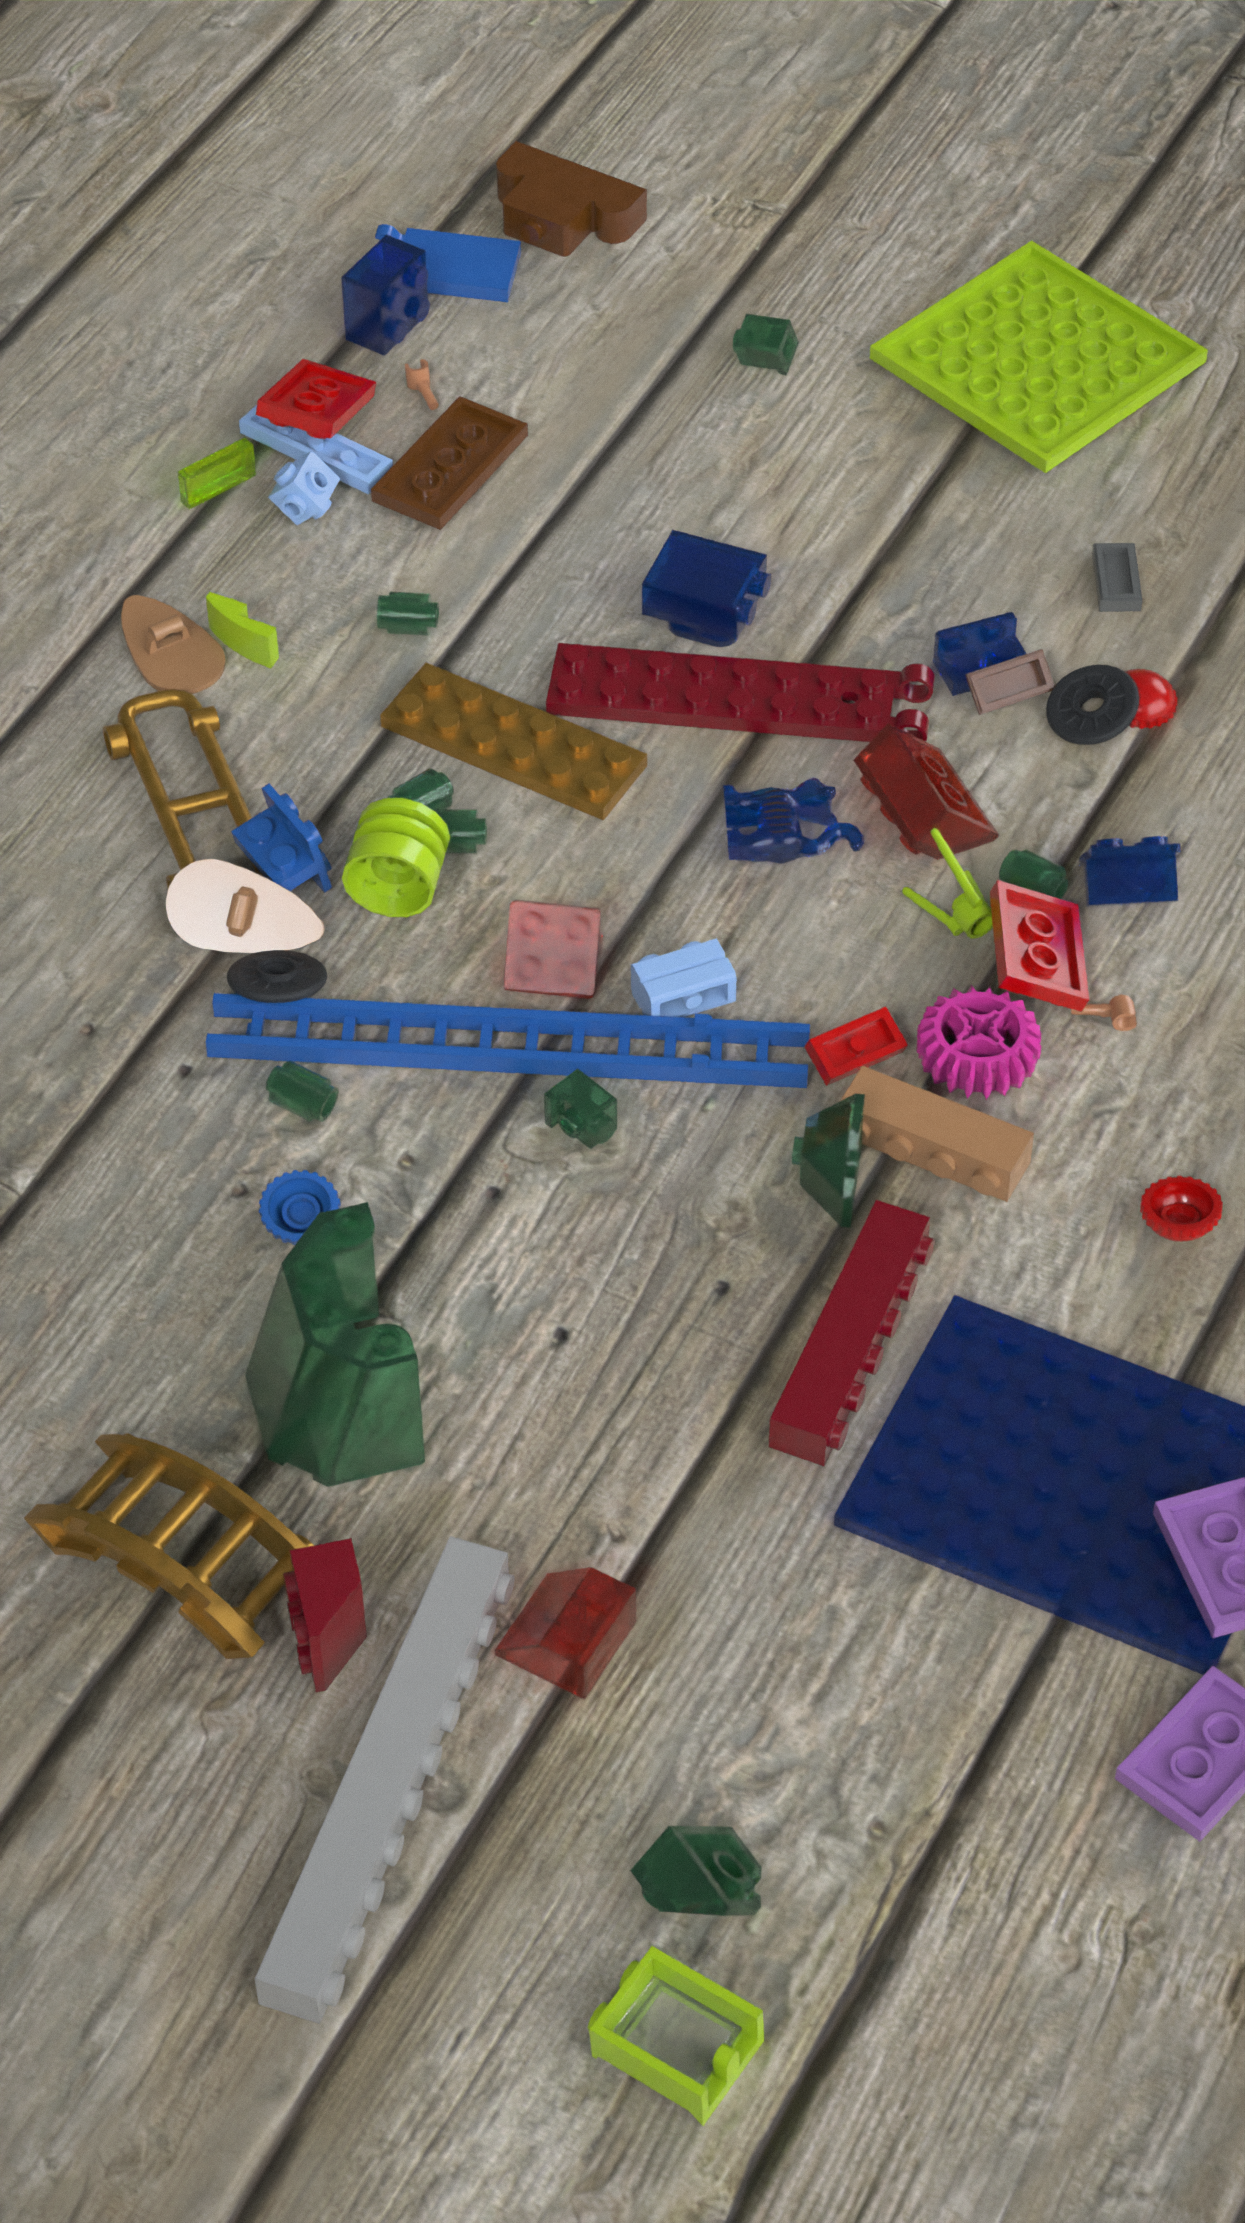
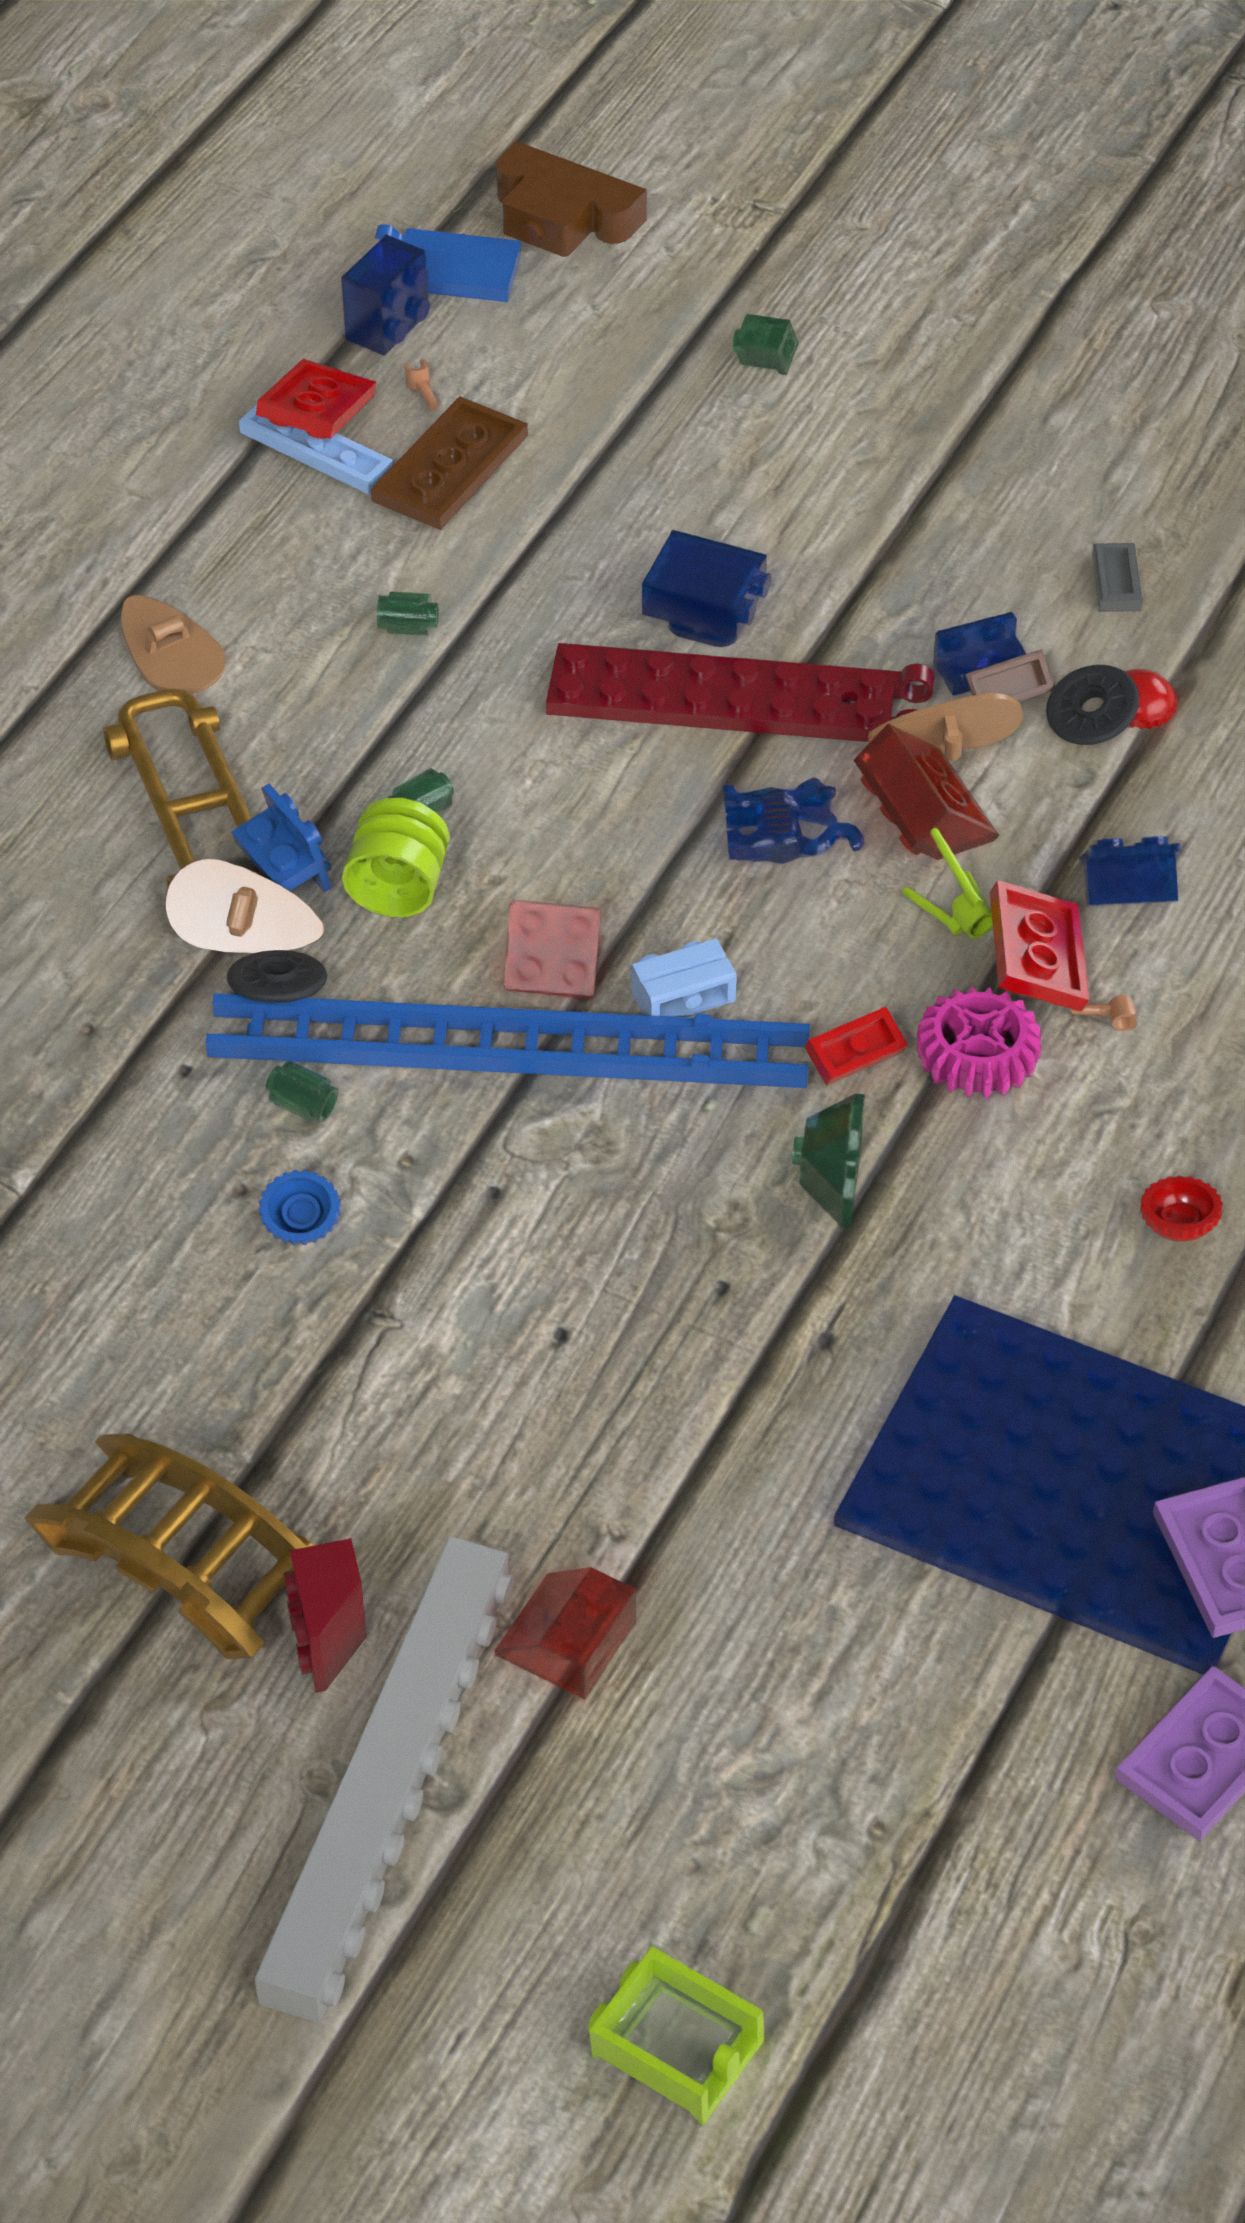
clear neon green tile [177,437,256,510] -> none
lime slope [206,592,279,668] -> none
clear green windscreen [245,1202,425,1487] -> none
light blue brick [268,450,340,525] -> none
pearl gold plate [380,662,647,821] -> none
clear green brick [435,809,487,854] -> none
clear green brick [544,1068,617,1149] -> none
clear green slope [630,1826,762,1916] -> none
dark red brick [769,1200,935,1466] -> none
medium nougat brick [836,1066,1034,1202] -> none
lime plate [869,240,1208,473] -> none
clear green brick [999,849,1068,899] -> none
none -> medium nougat shield [868,693,1023,761]

